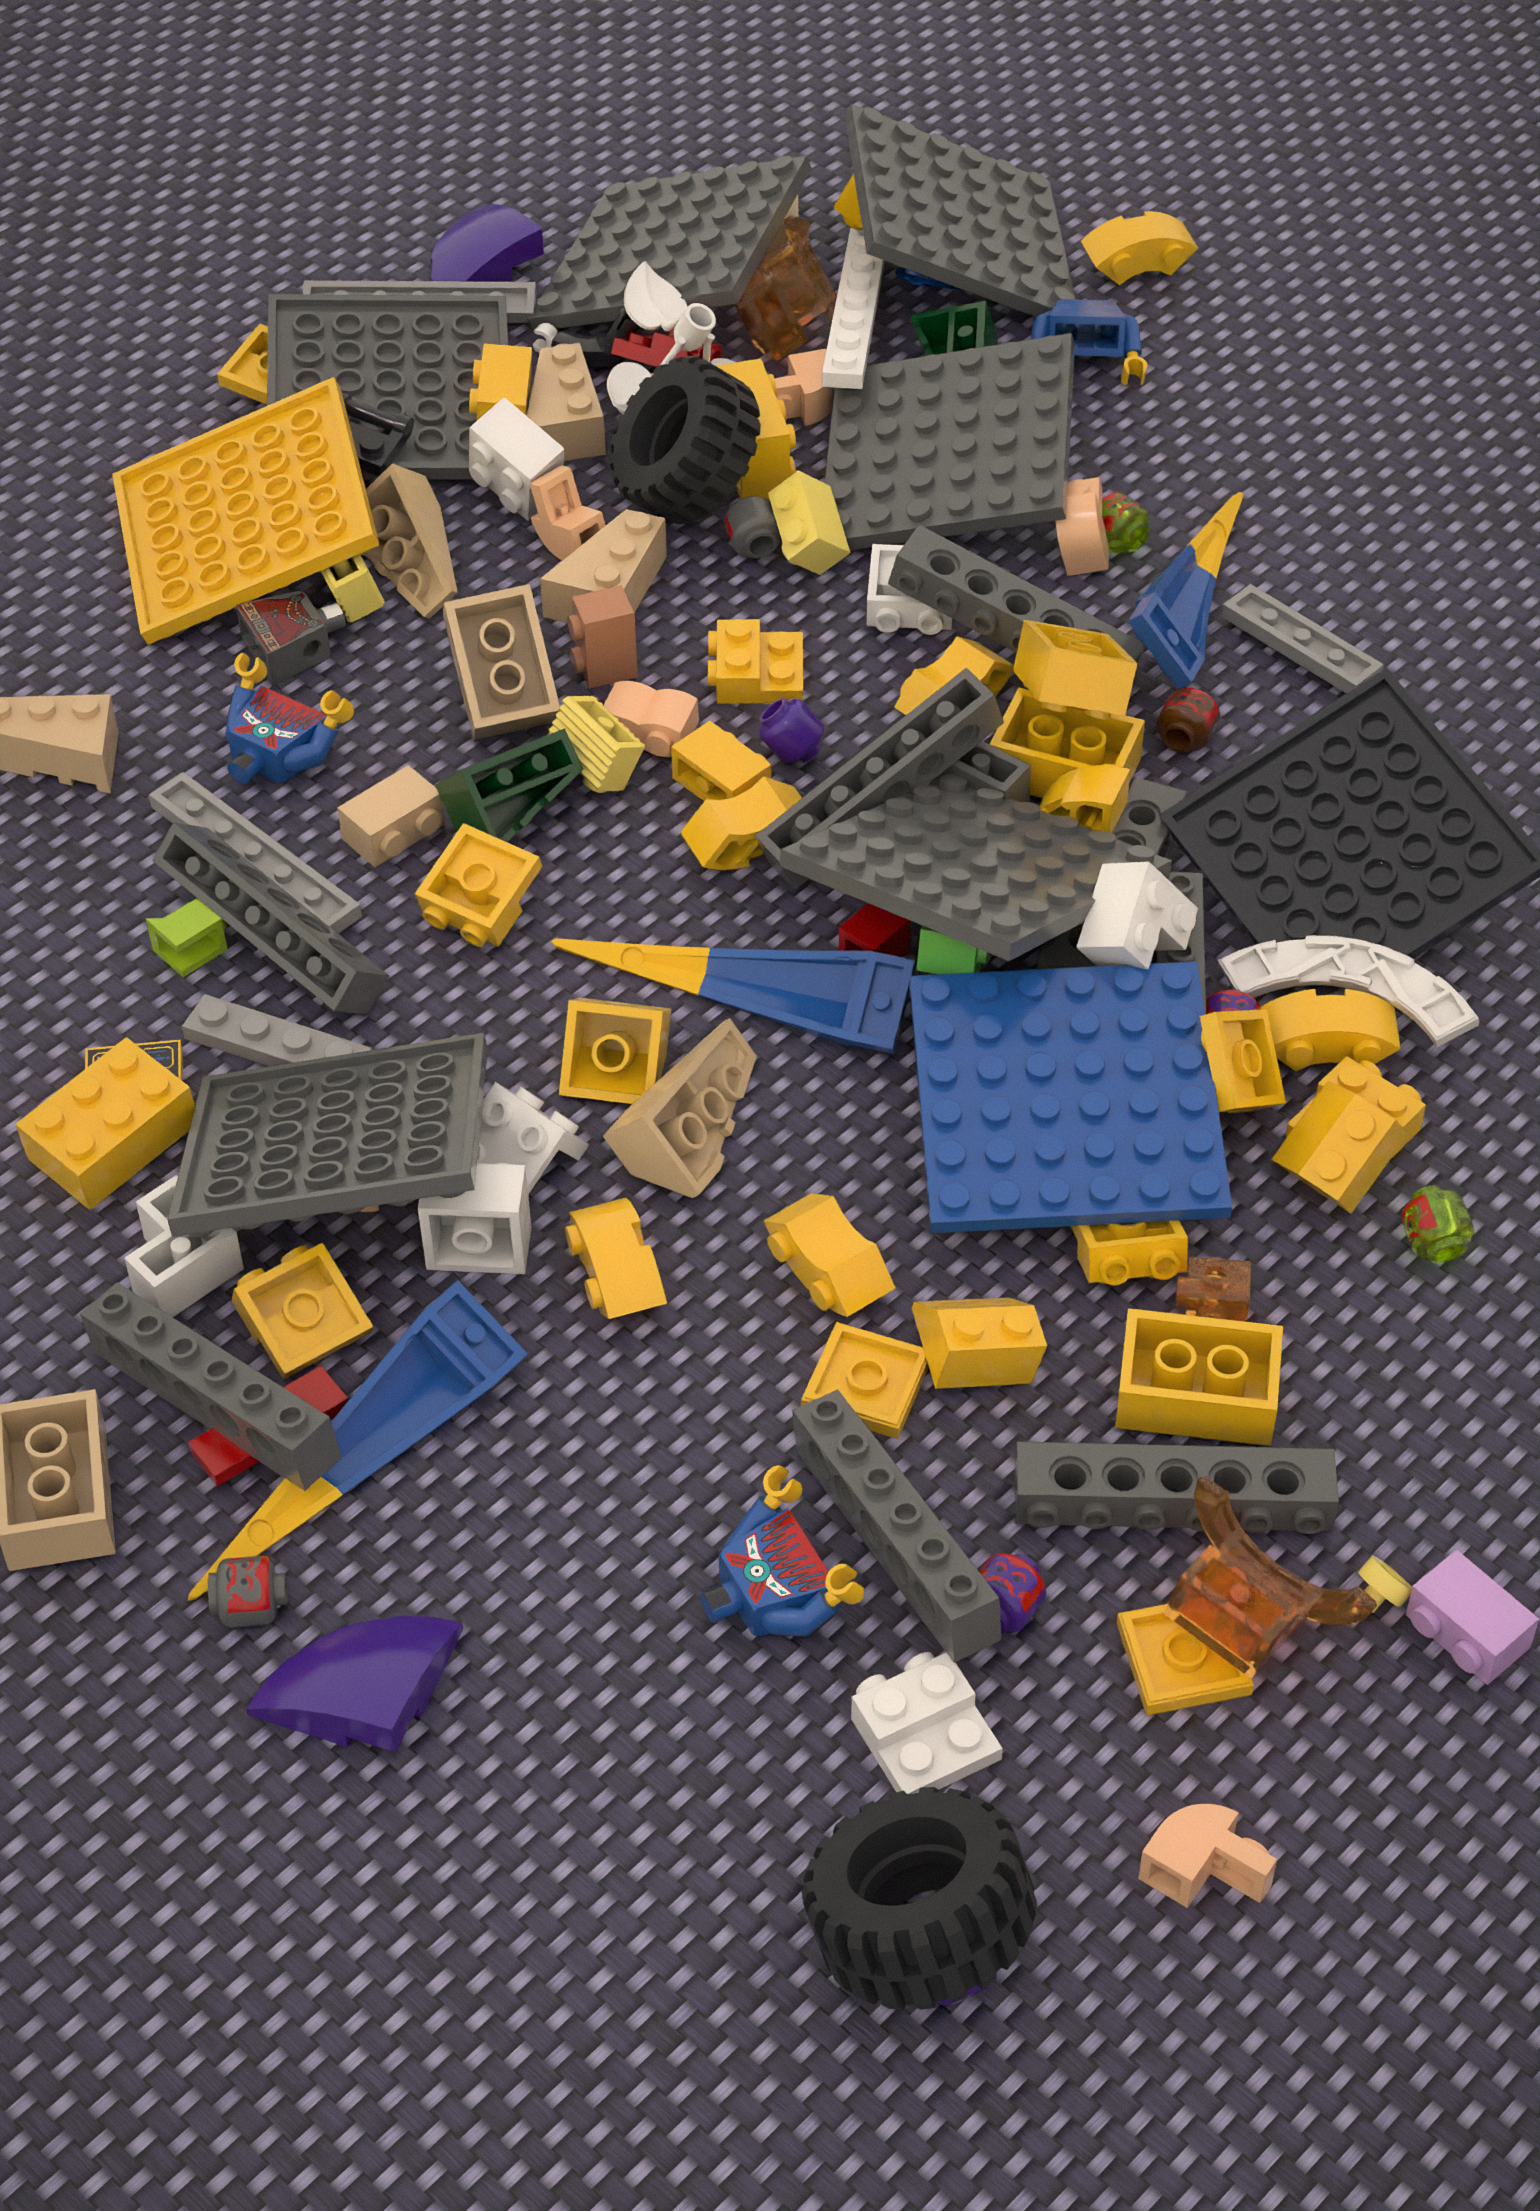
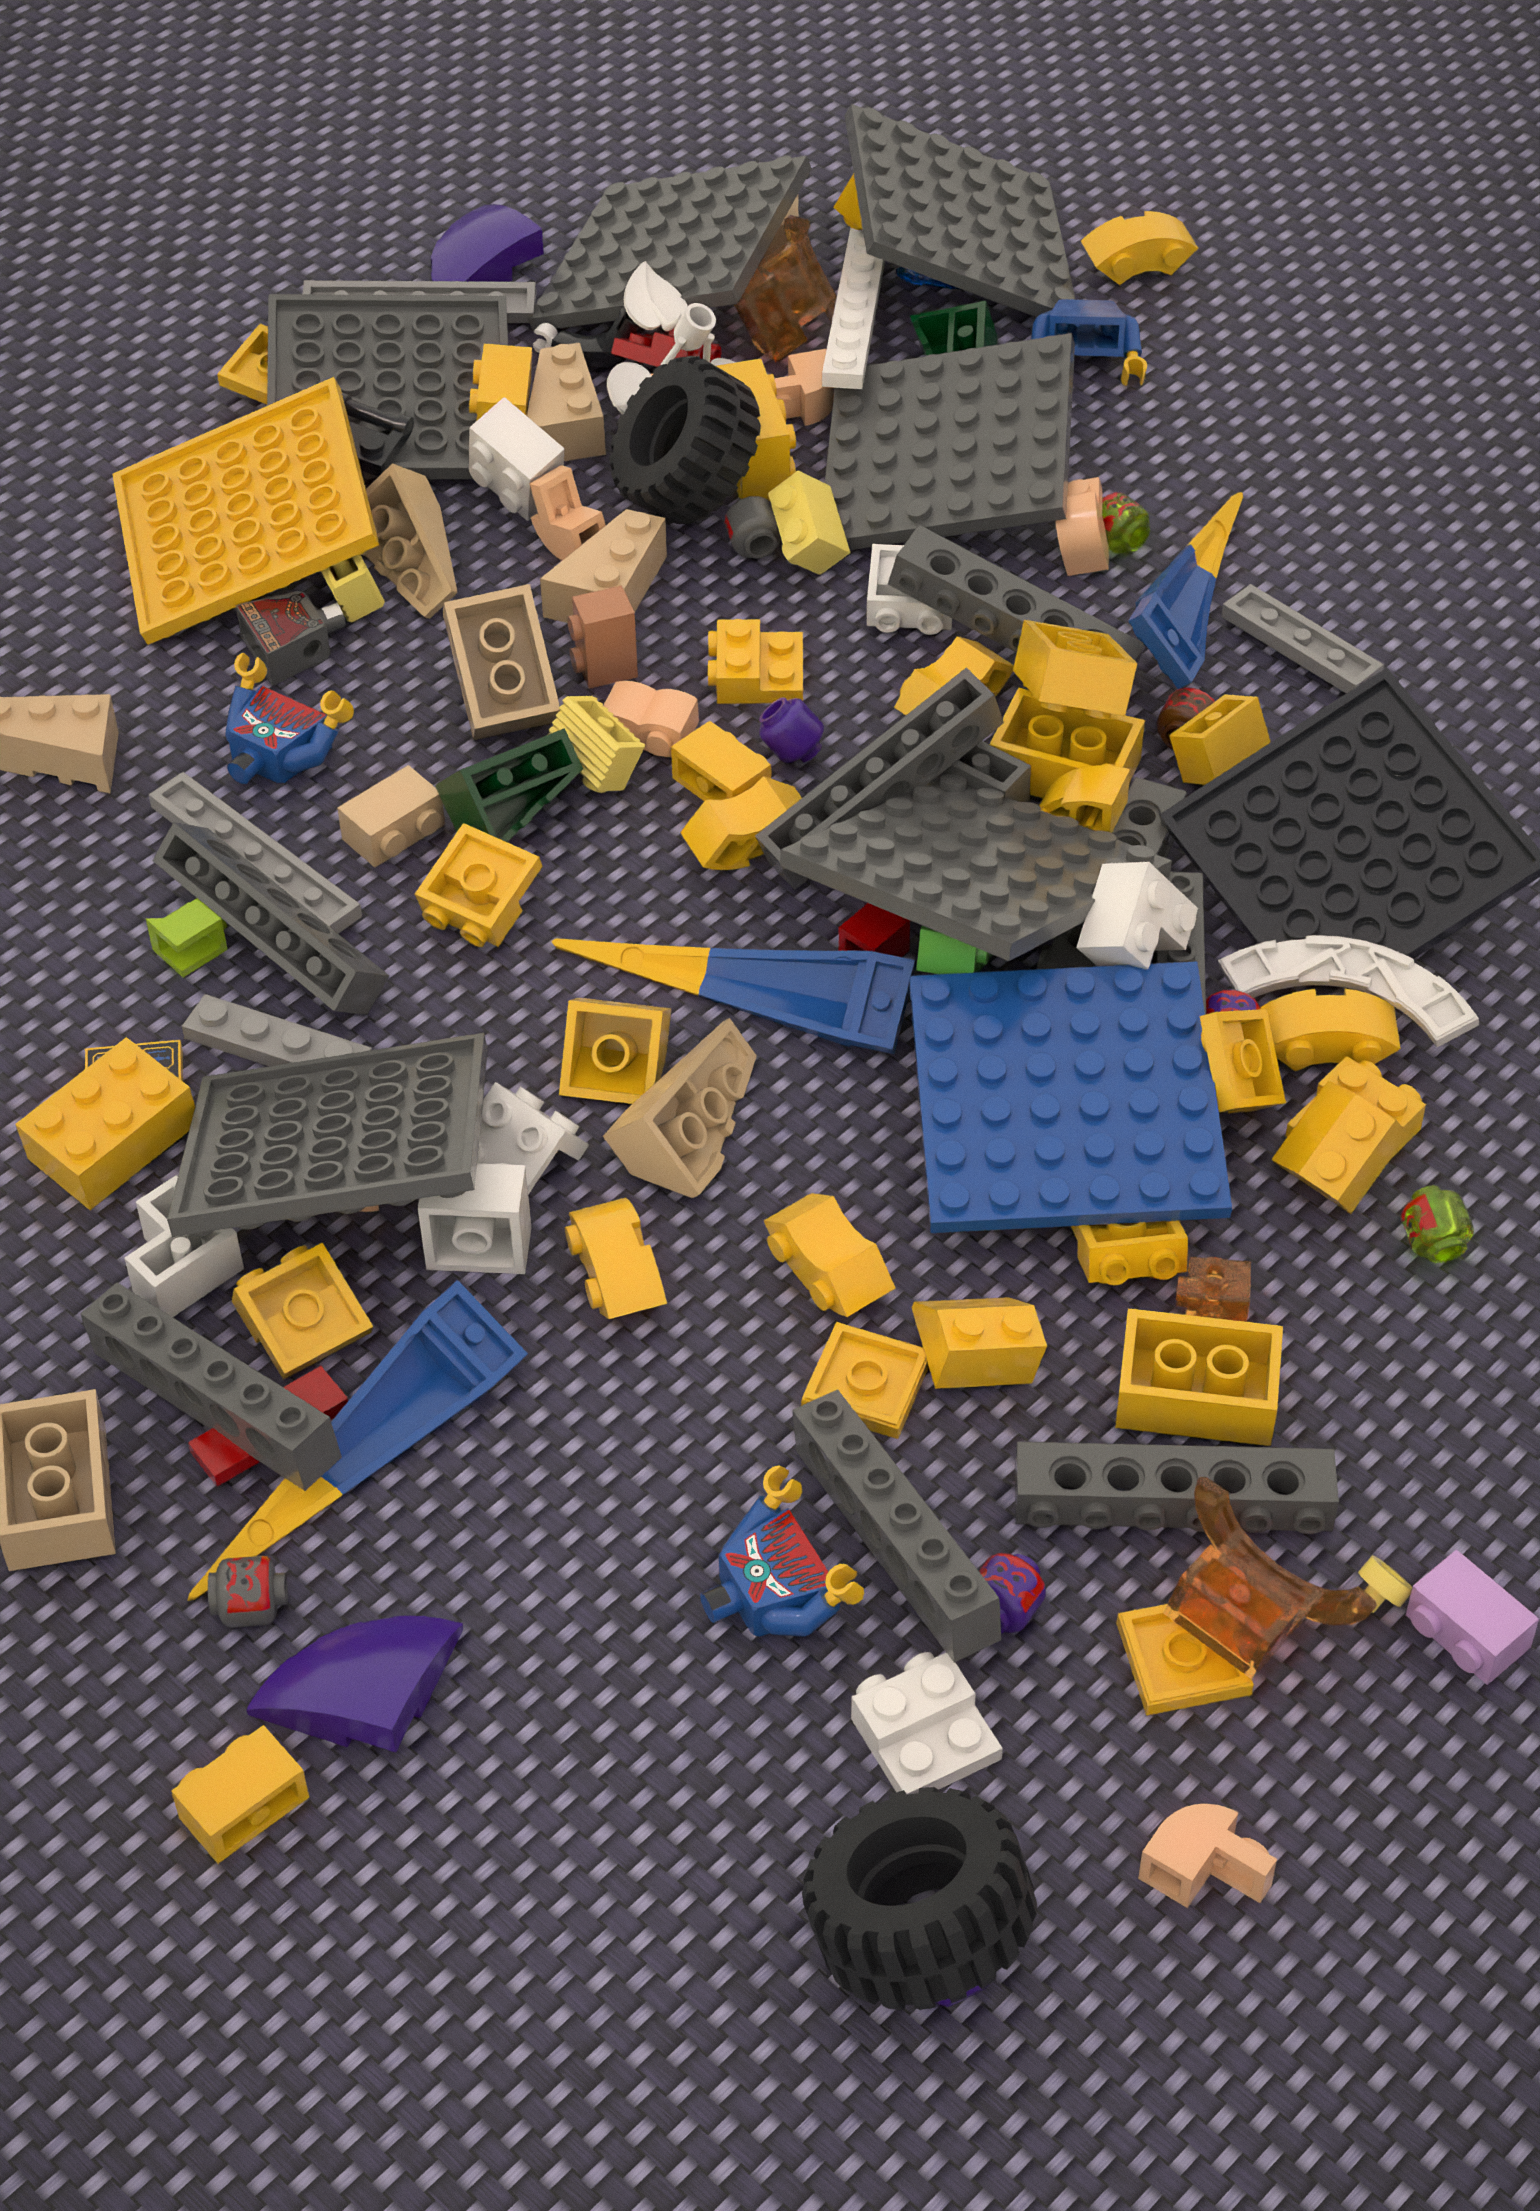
none -> yellow brick [171,1725,309,1864]
none -> yellow brick [1169,694,1271,786]

